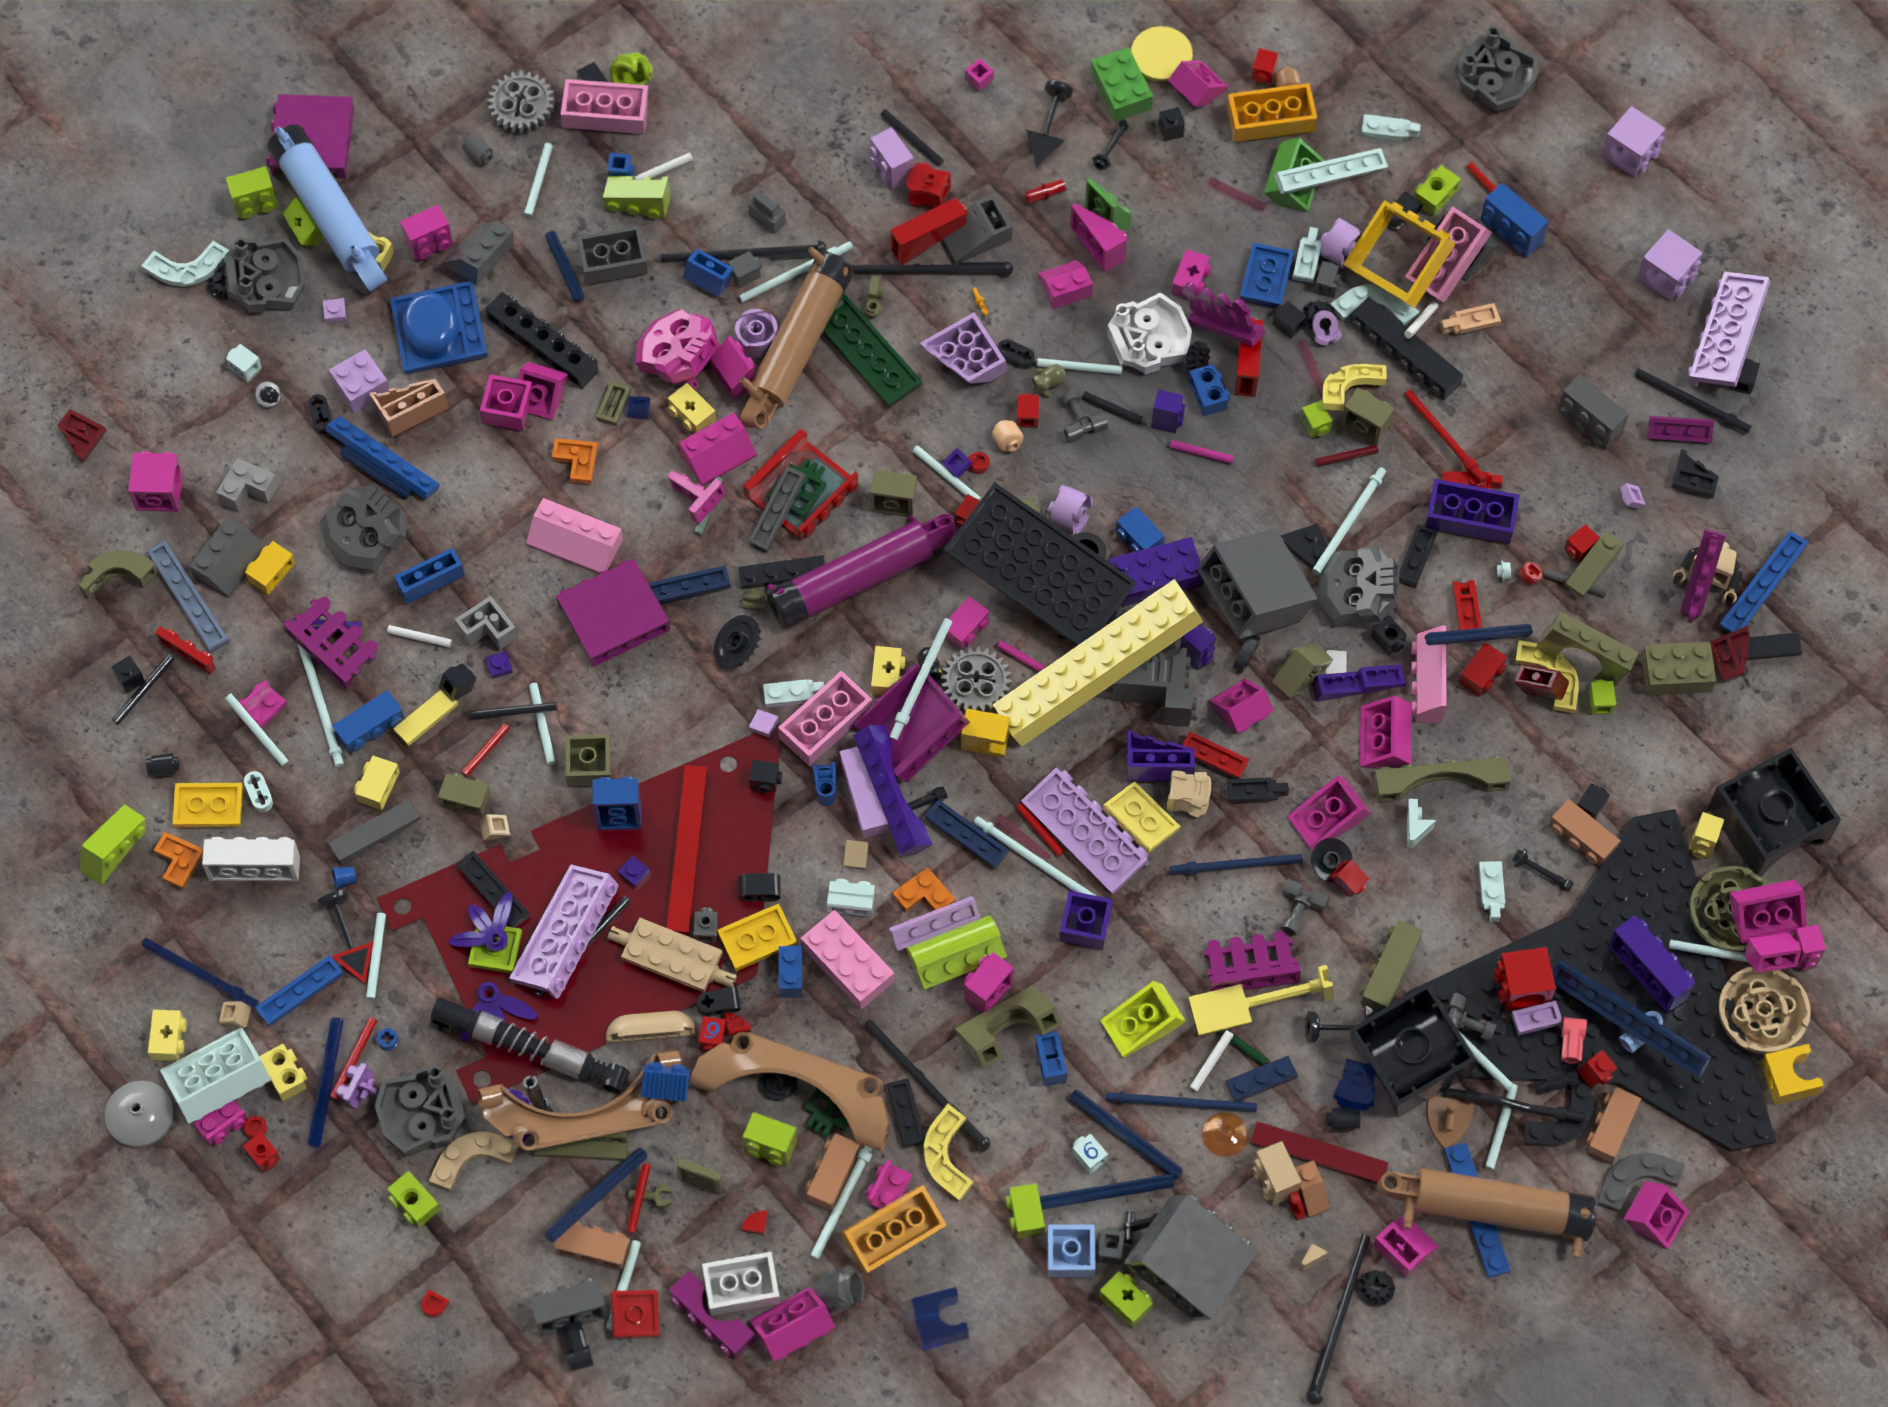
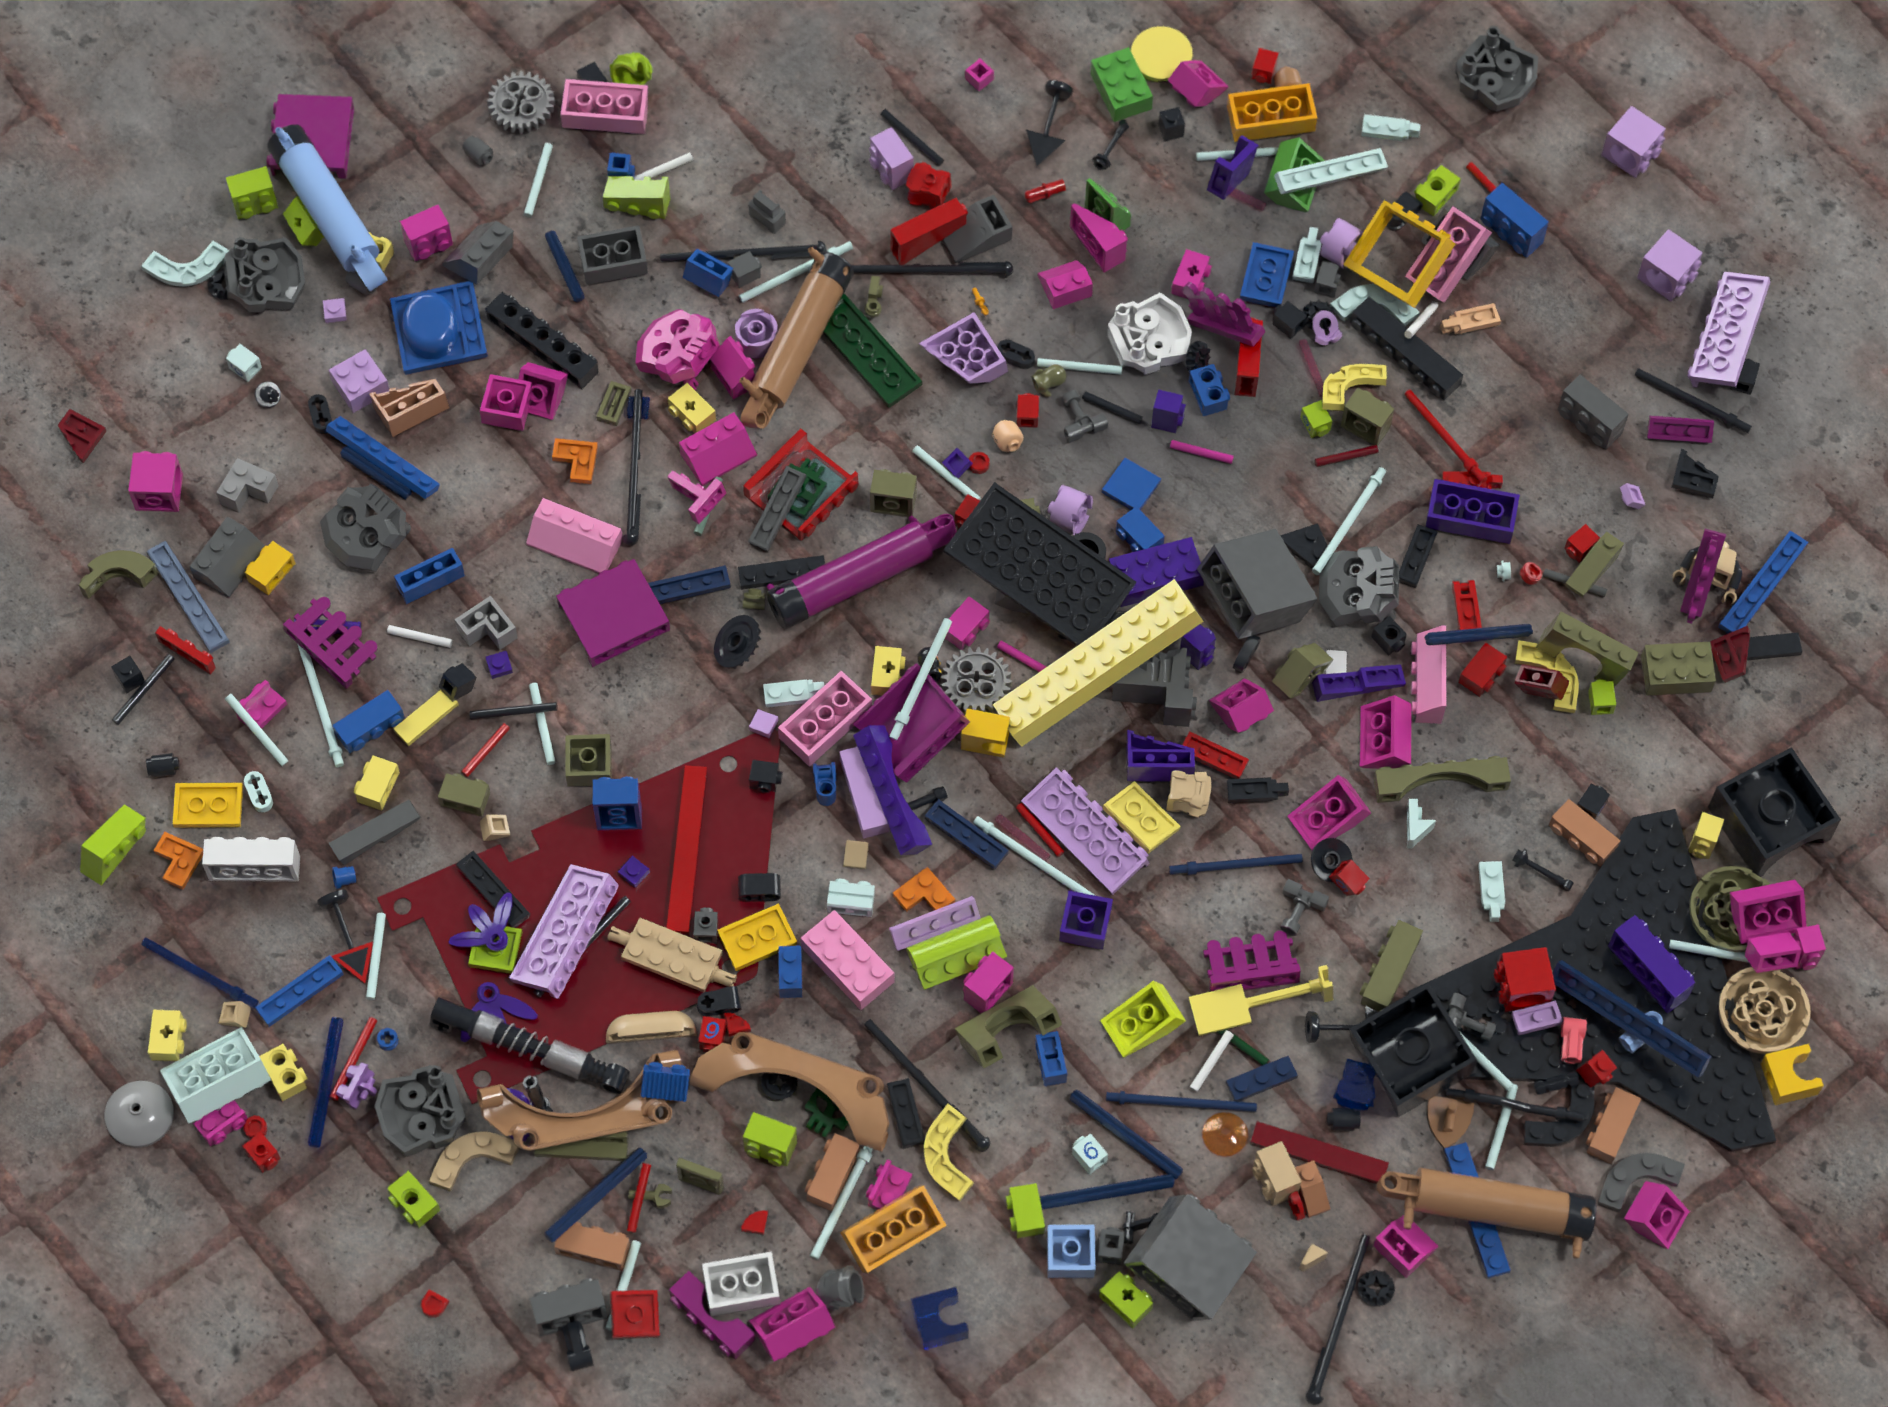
none -> black bar [622,389,643,546]
none -> blue tile [1102,458,1161,510]
none -> light aqua bar [1196,147,1279,161]
none -> dark purple panel [1207,135,1258,200]

